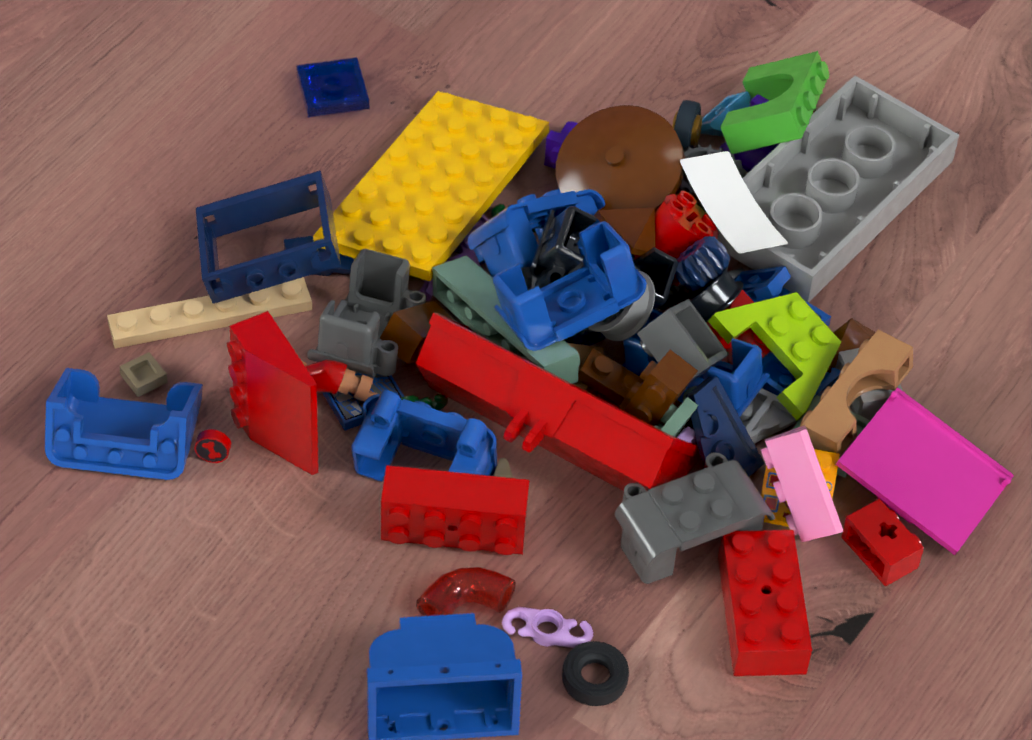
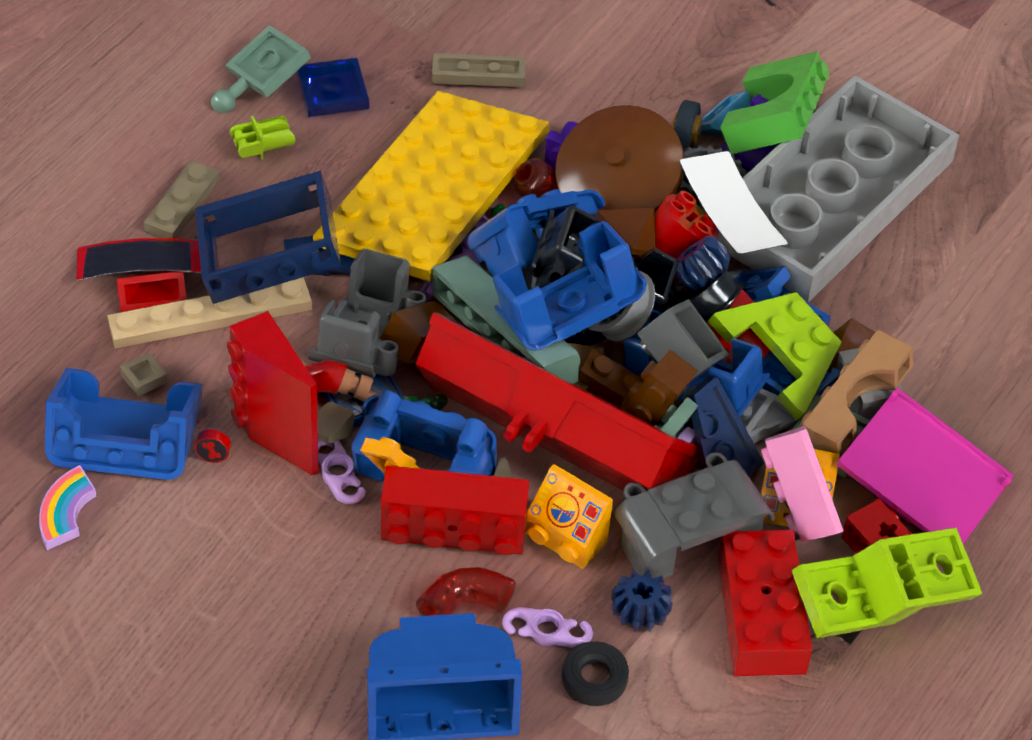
none -> tile [39,465,97,550]
none -> black sticker [76,238,201,280]
none -> red slope [116,271,187,312]
none -> dark tan plate [144,160,220,238]
none -> sand green plate [211,25,311,113]
none -> lime arm [229,115,296,160]
none -> dark tan slope [317,402,355,443]
none -> lavender piece [318,439,366,504]
none -> light orange plate [360,437,420,474]
none -> dark tan plate [432,53,525,87]
none -> clear red head [515,158,559,198]
none -> light orange slope [525,464,613,569]
none -> dark blue gear [611,570,673,632]
none -> lime bracket [791,528,983,638]

